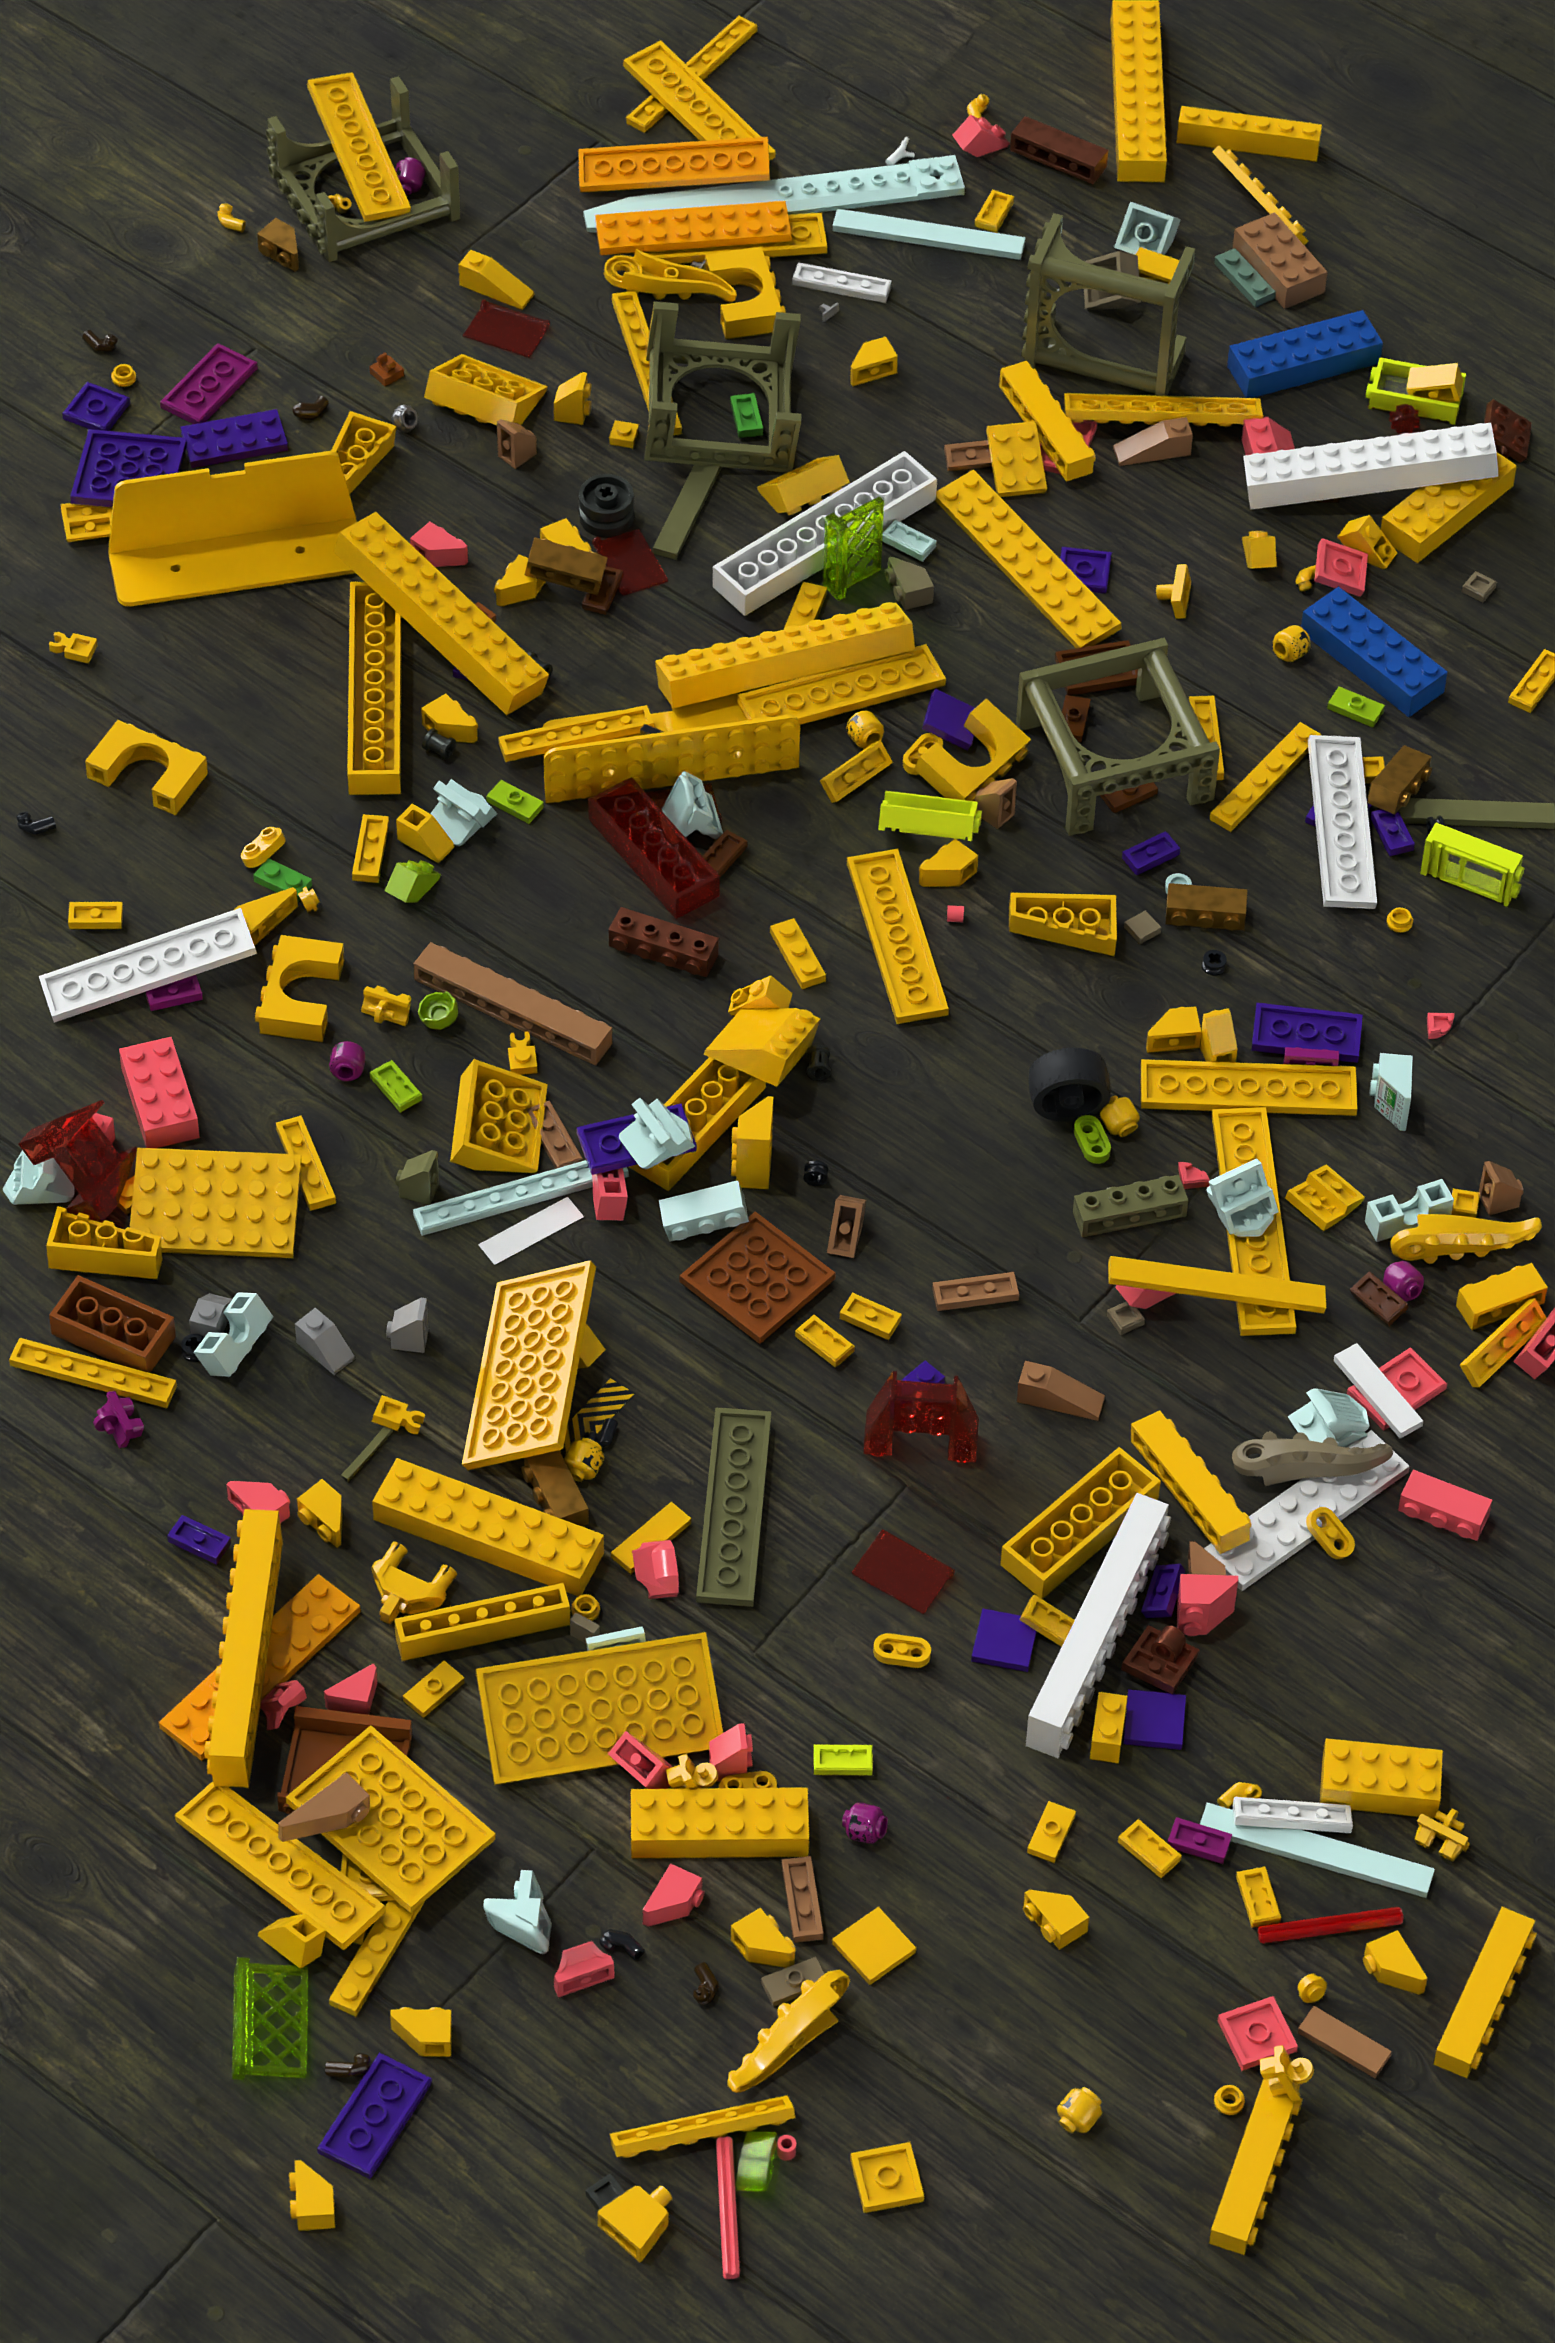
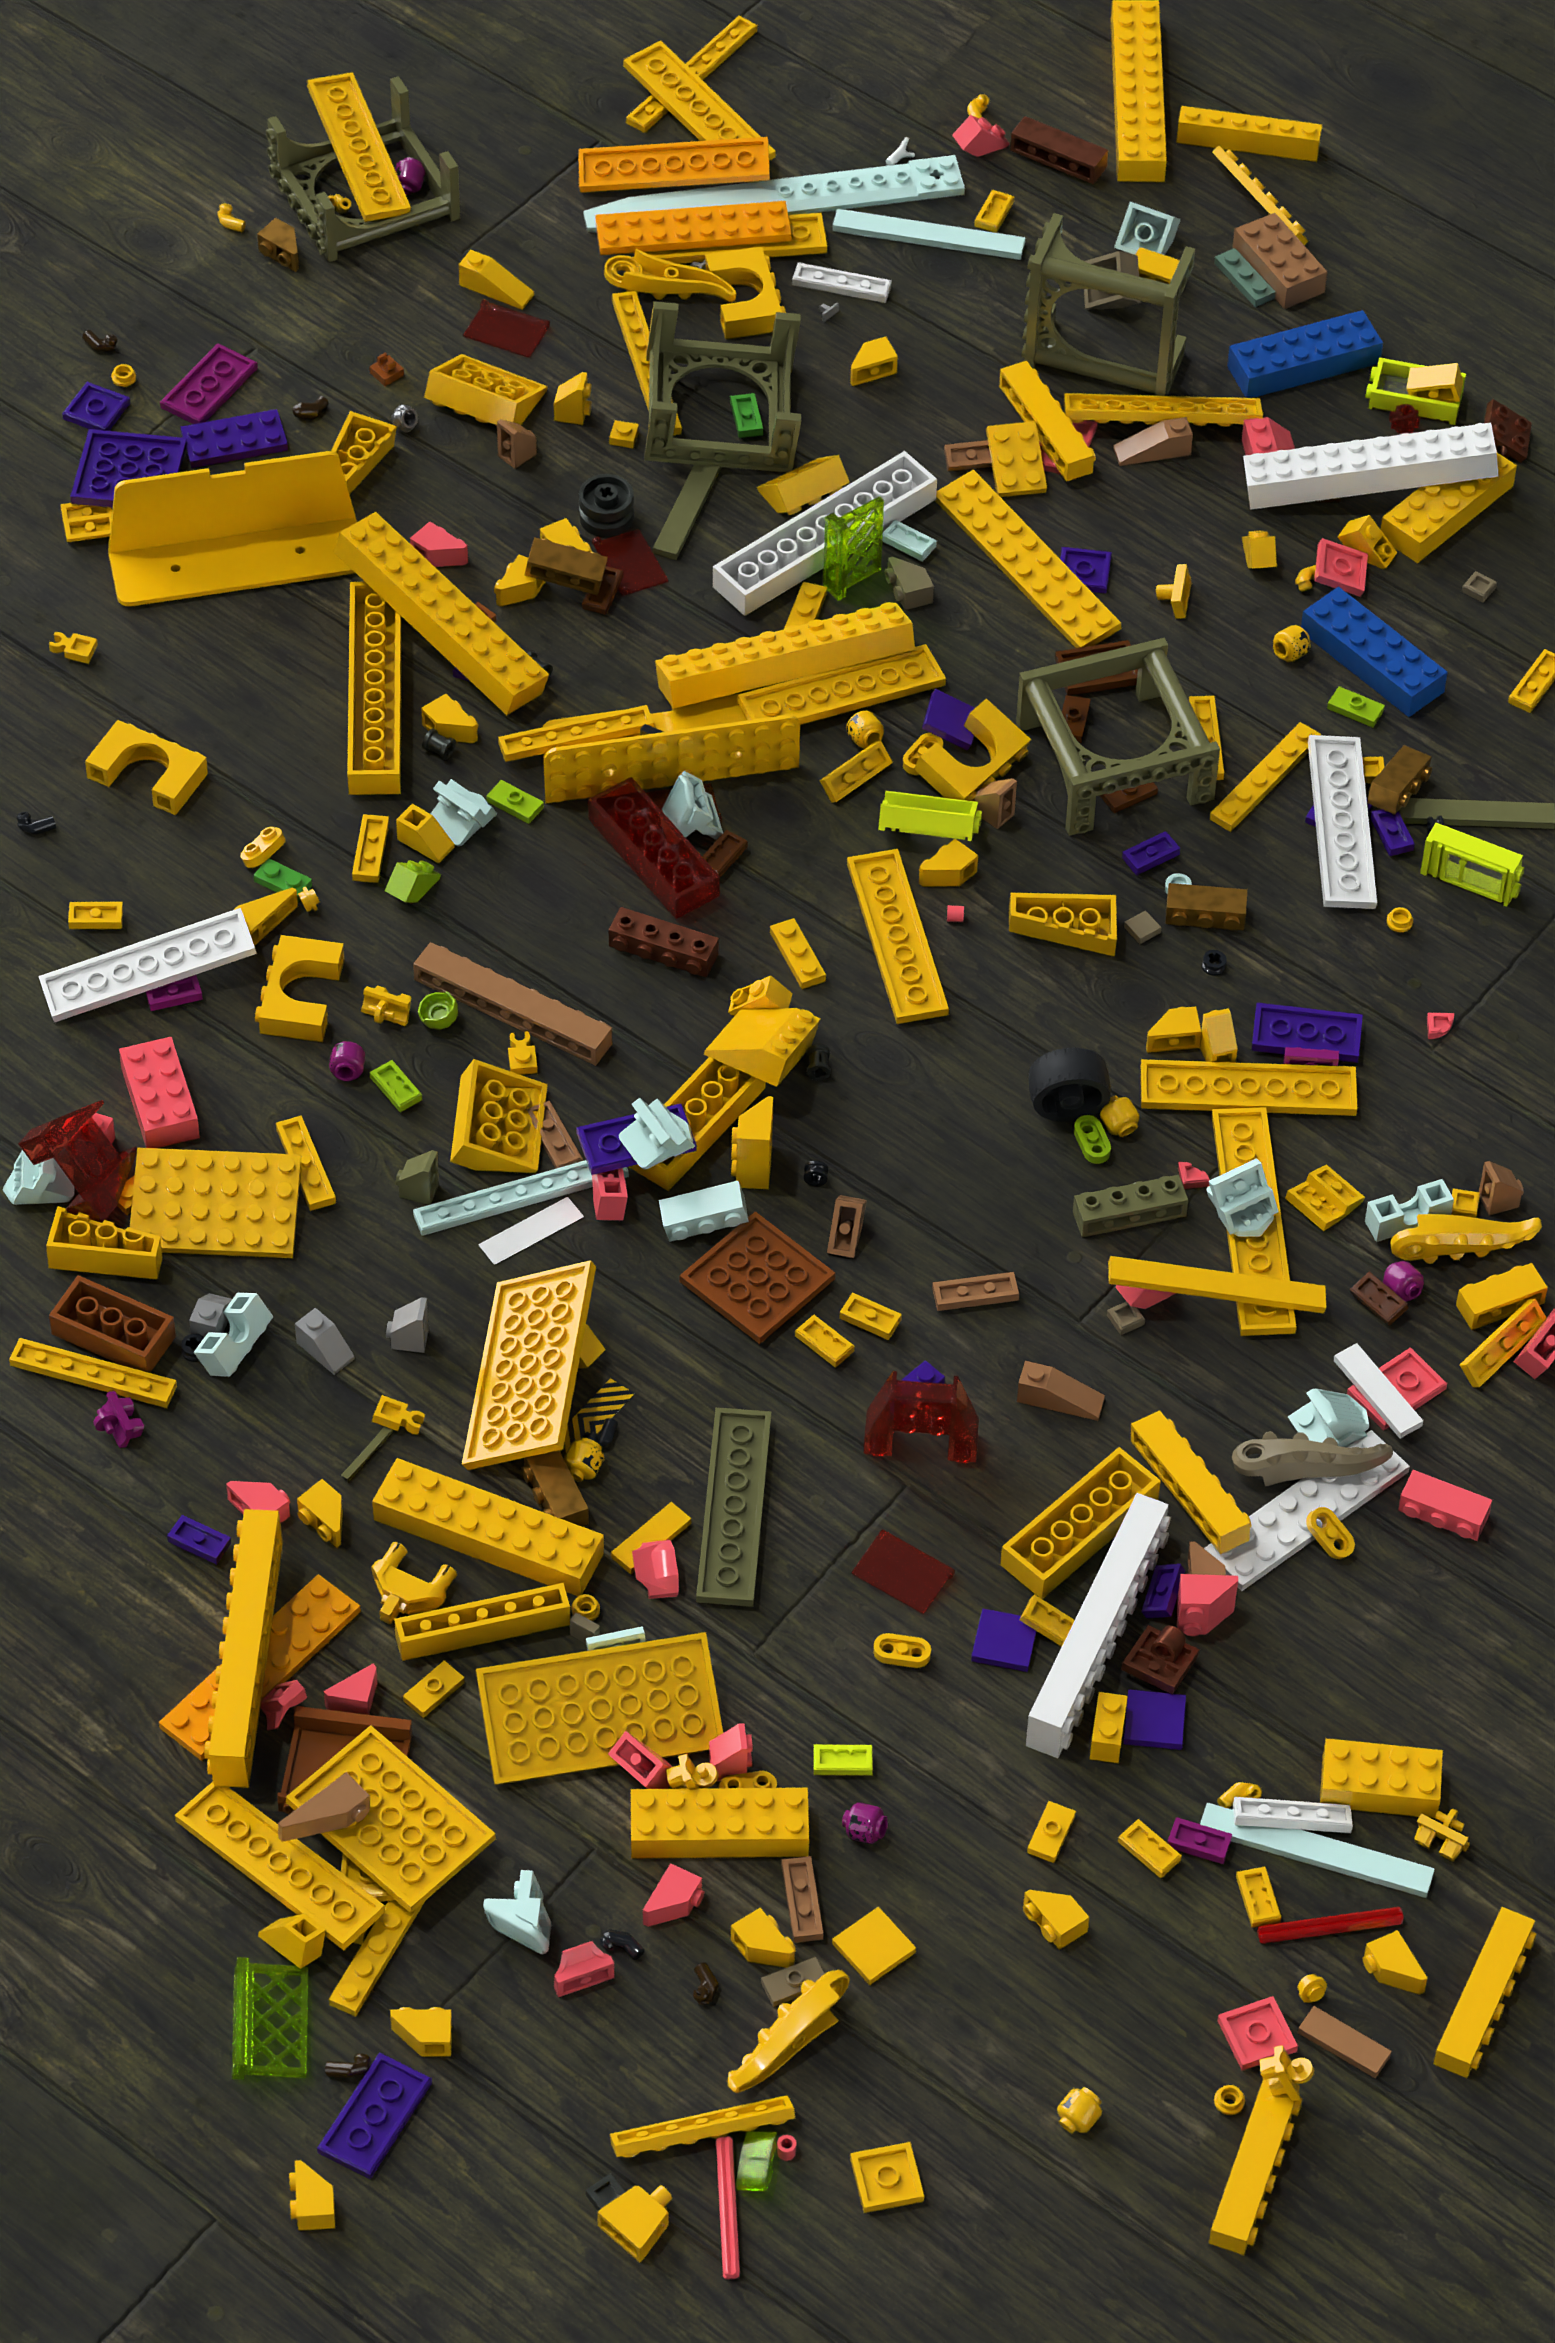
light aqua slope [1370,1053,1413,1131] -> none

